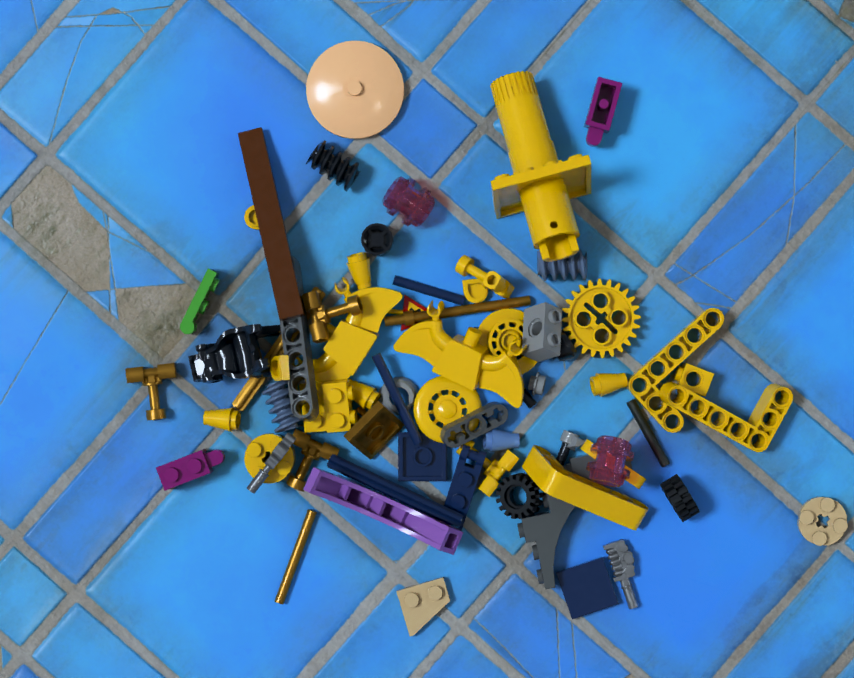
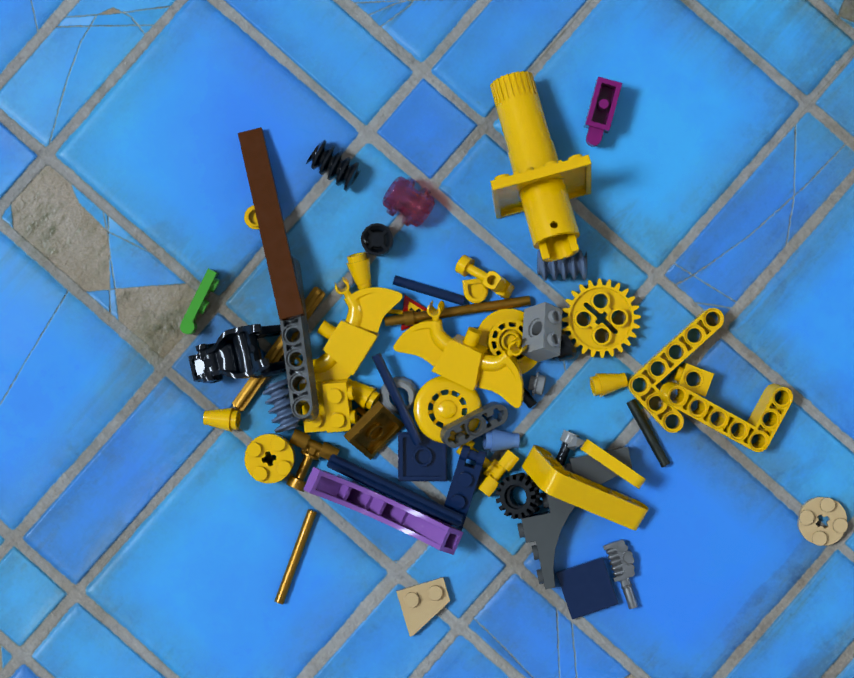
pearl gold bar [125,363,177,420] -> none
magenta brick [156,449,225,491] -> none
flat silver piece [247,433,296,494] -> none
yellow tile [270,355,290,381] -> none
pearl gold bar [302,291,363,344] -> none
light nougat dish [306,41,404,139] -> none
clear pink piece [586,436,634,487] -> none
black tyre [660,474,700,522] -> none

